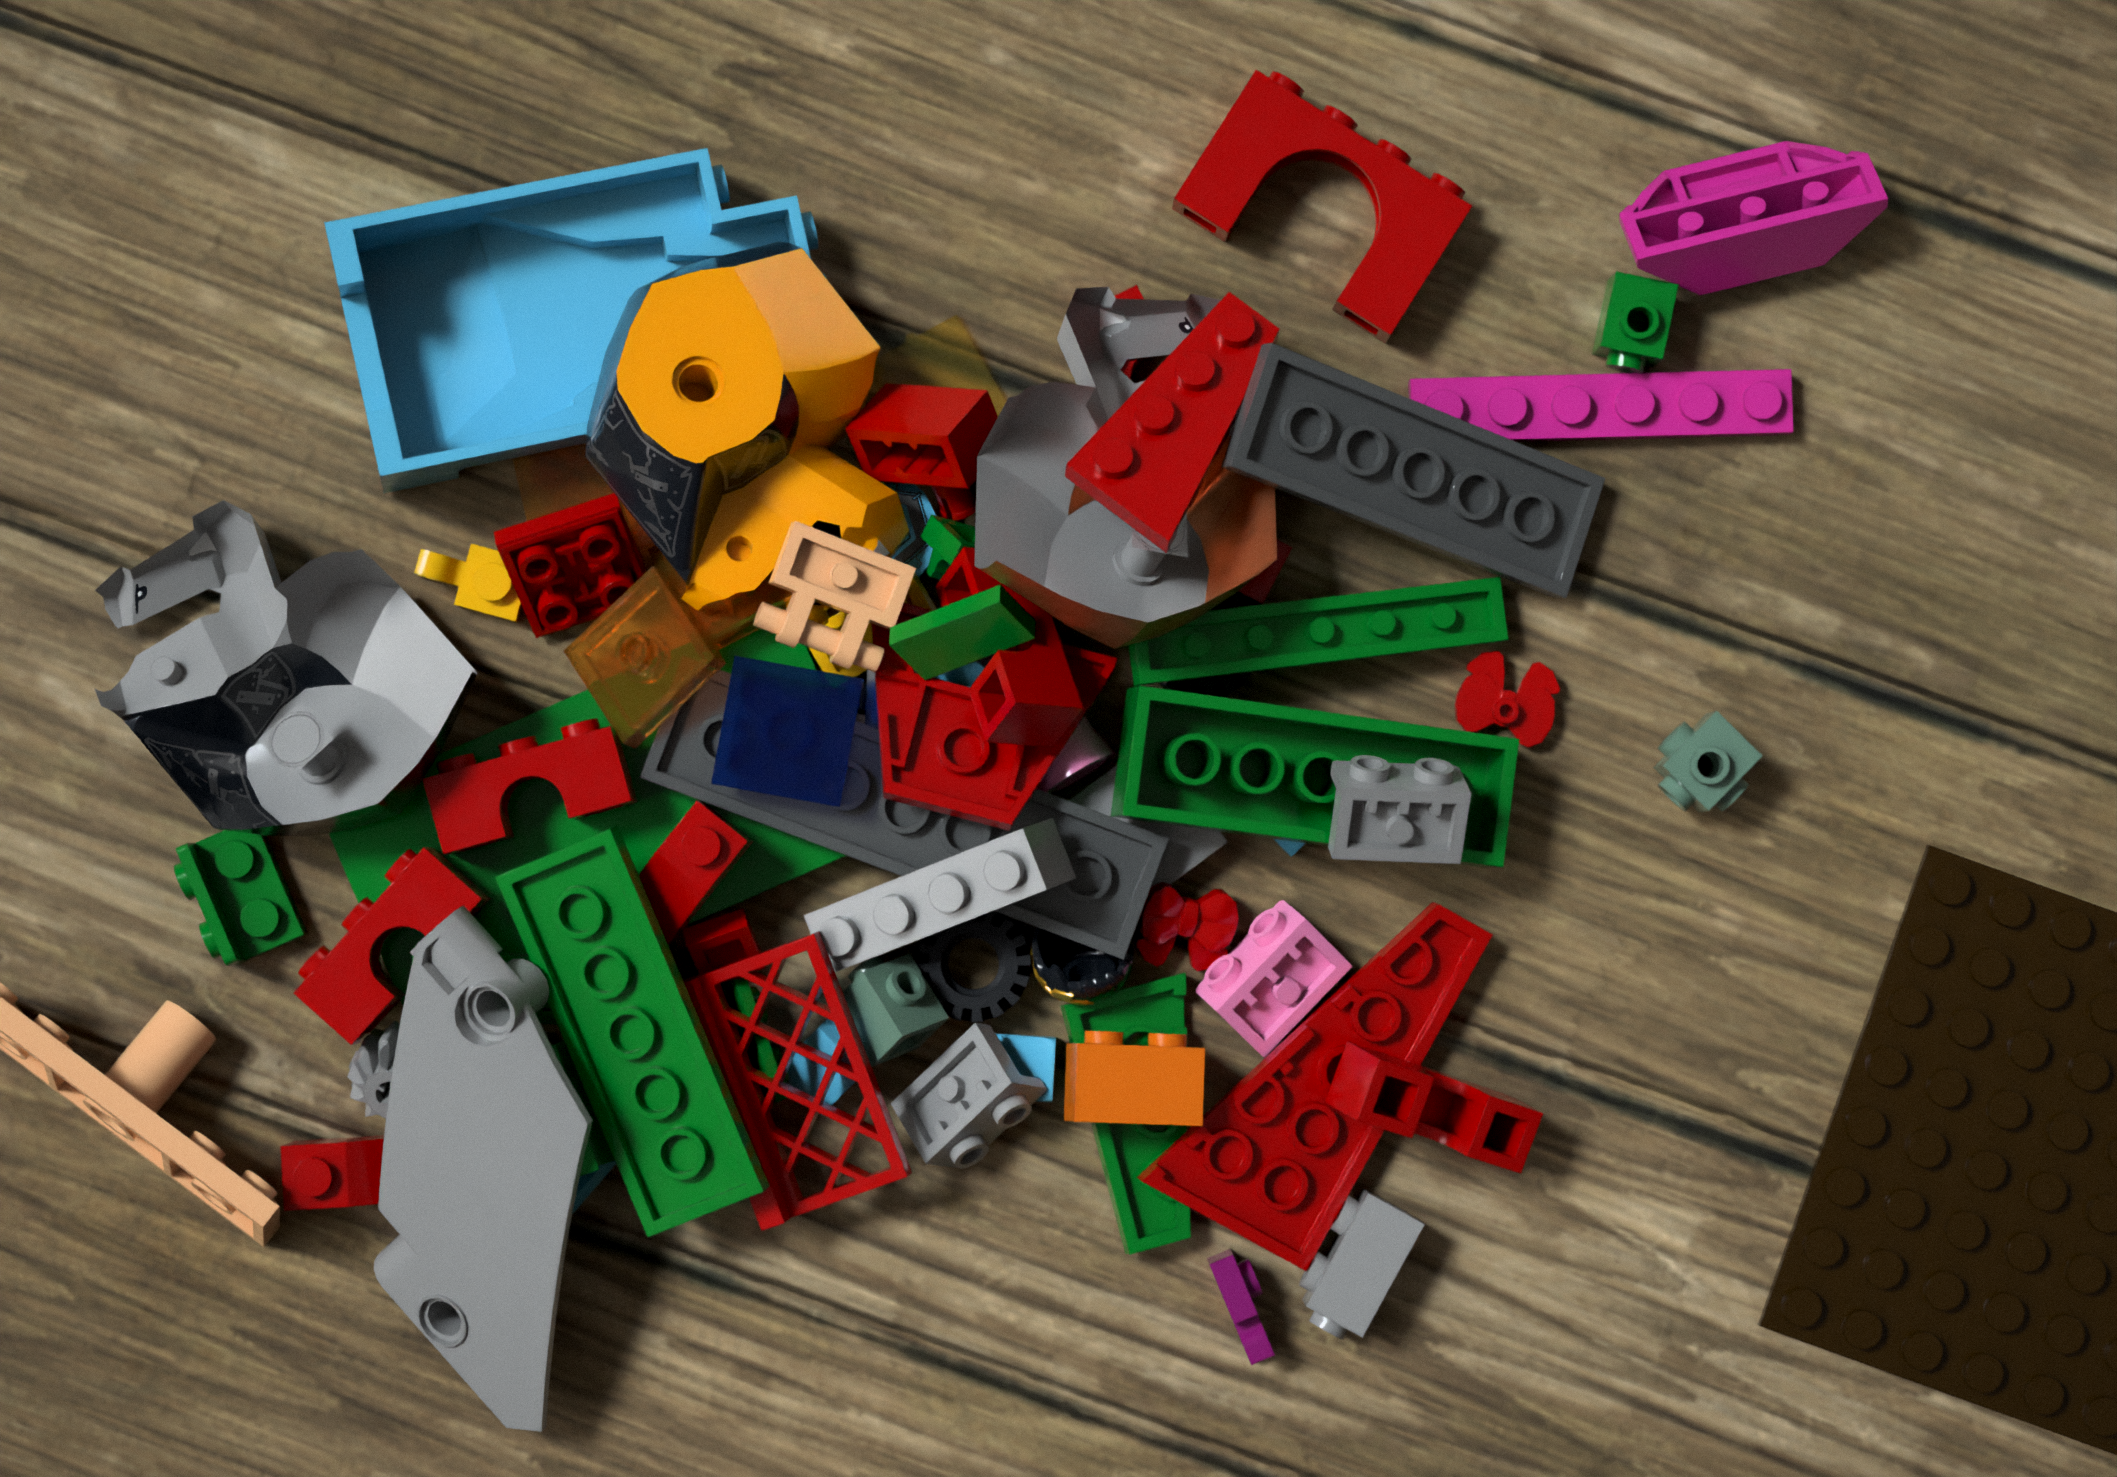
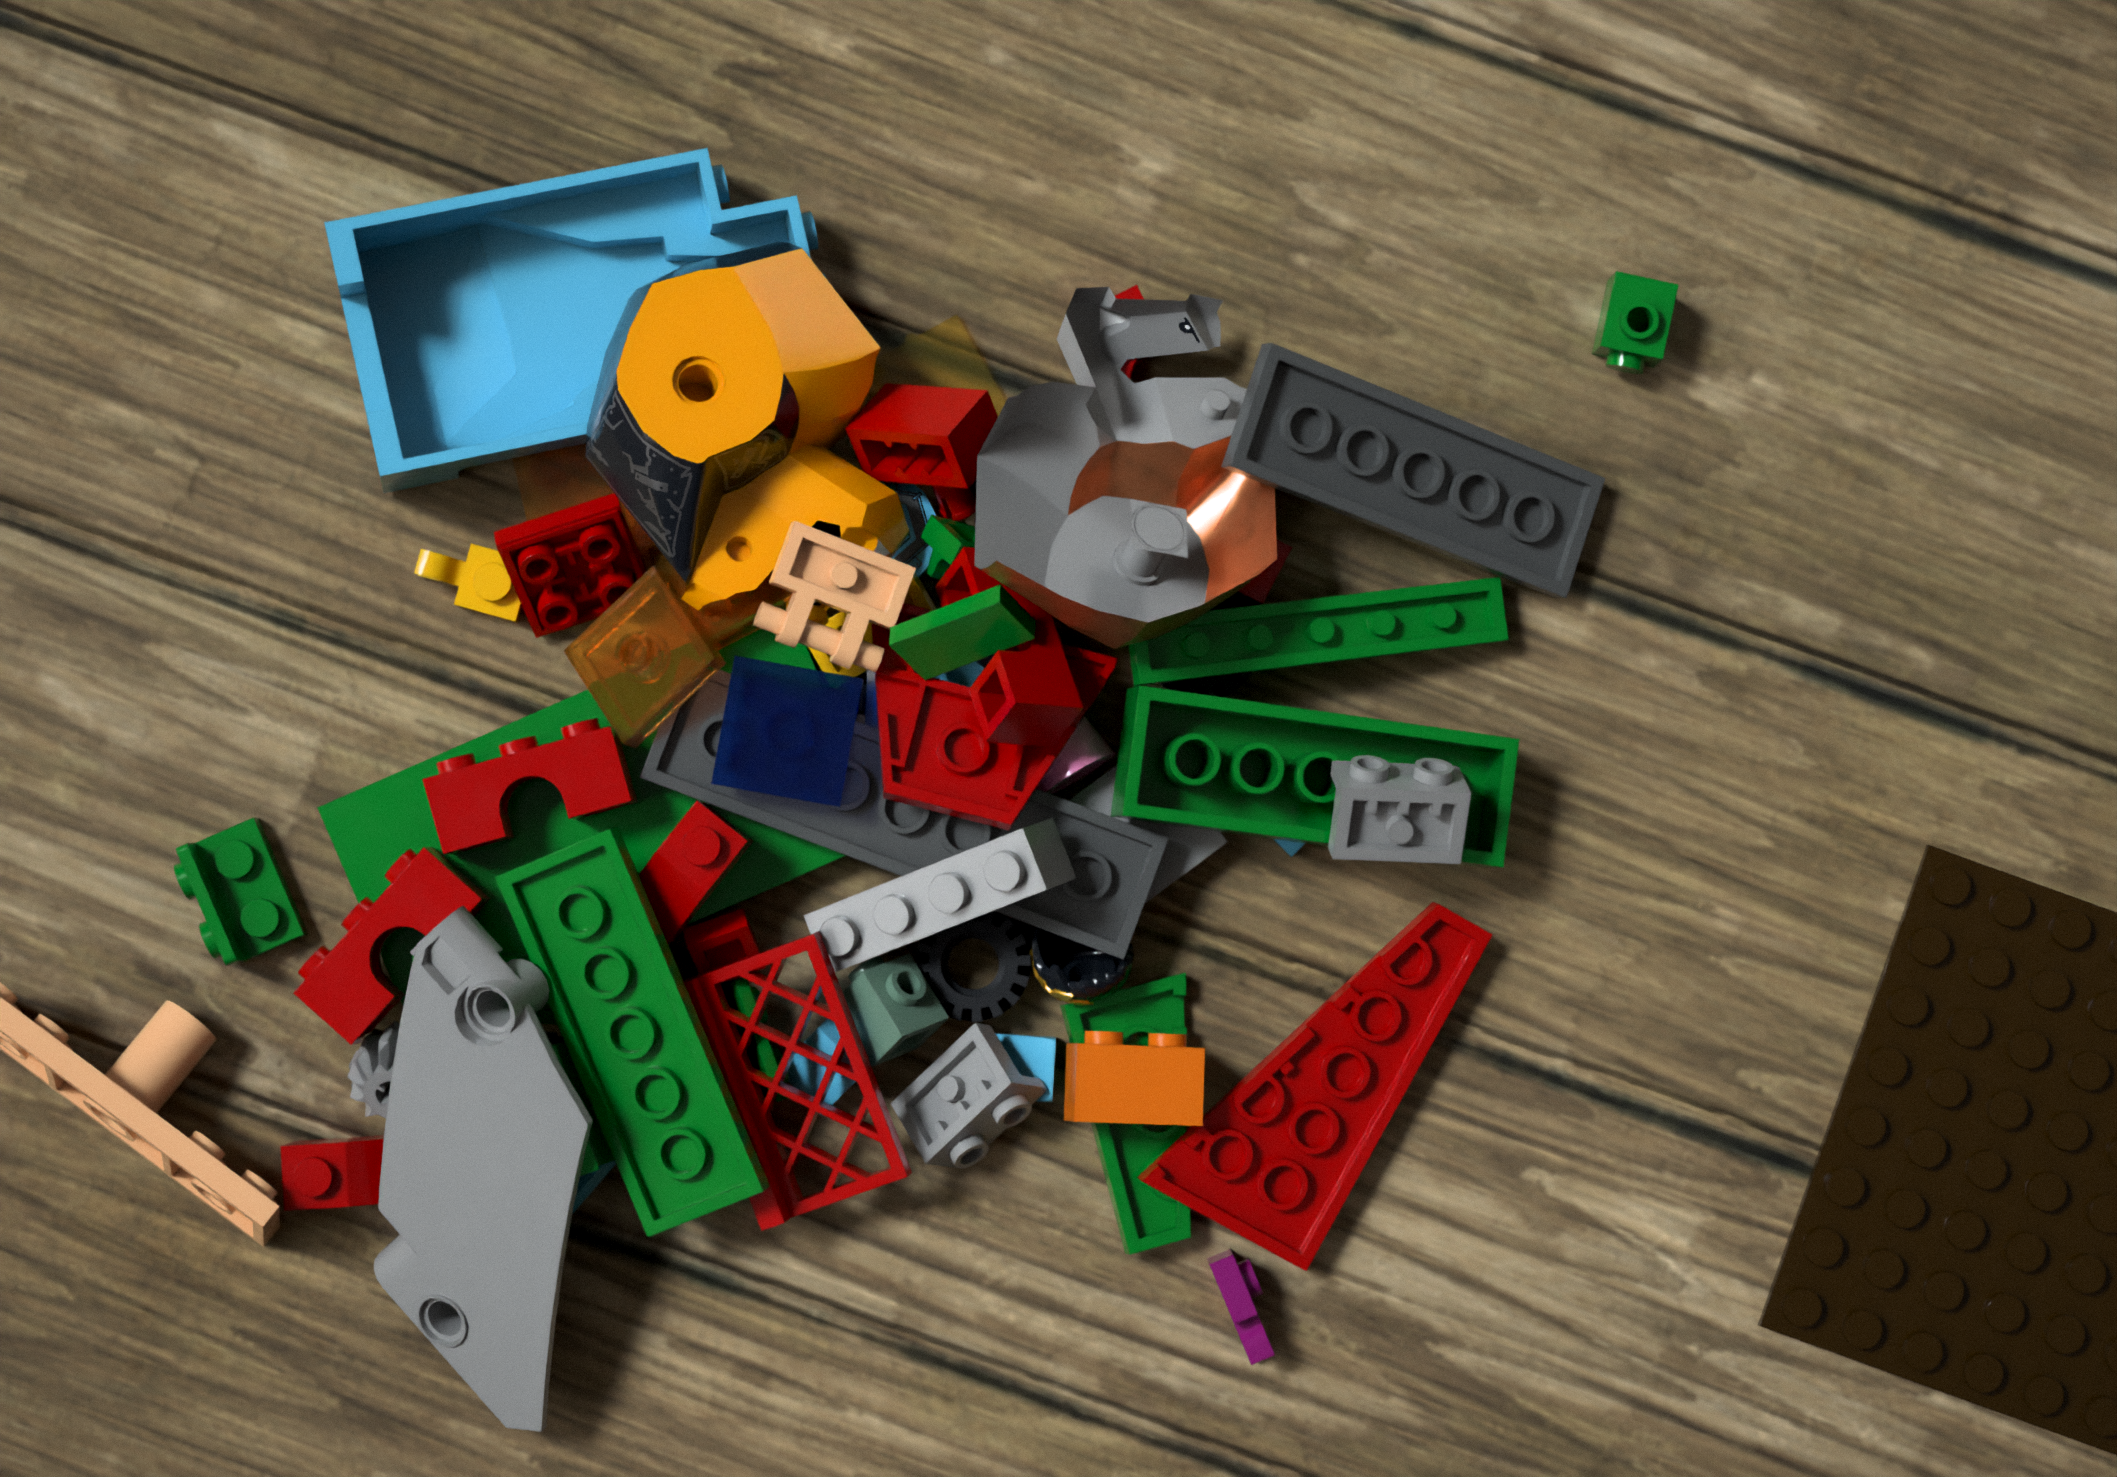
light grey piece [95,500,477,836] -> none
red wing [1065,292,1280,553] -> none
red piece [1134,882,1239,972] -> none
red arch [1172,70,1472,343] -> none
bright pink bracket [1195,900,1353,1058] -> none
light grey brick [1299,1188,1425,1340] -> none
red arch [1325,1041,1544,1174] -> none
dark pink plate [1408,369,1793,442] -> none
red piece [1454,651,1560,748] -> none
dark pink wedge [1619,141,1888,295] -> none
sand green brick [1653,711,1763,812] -> none

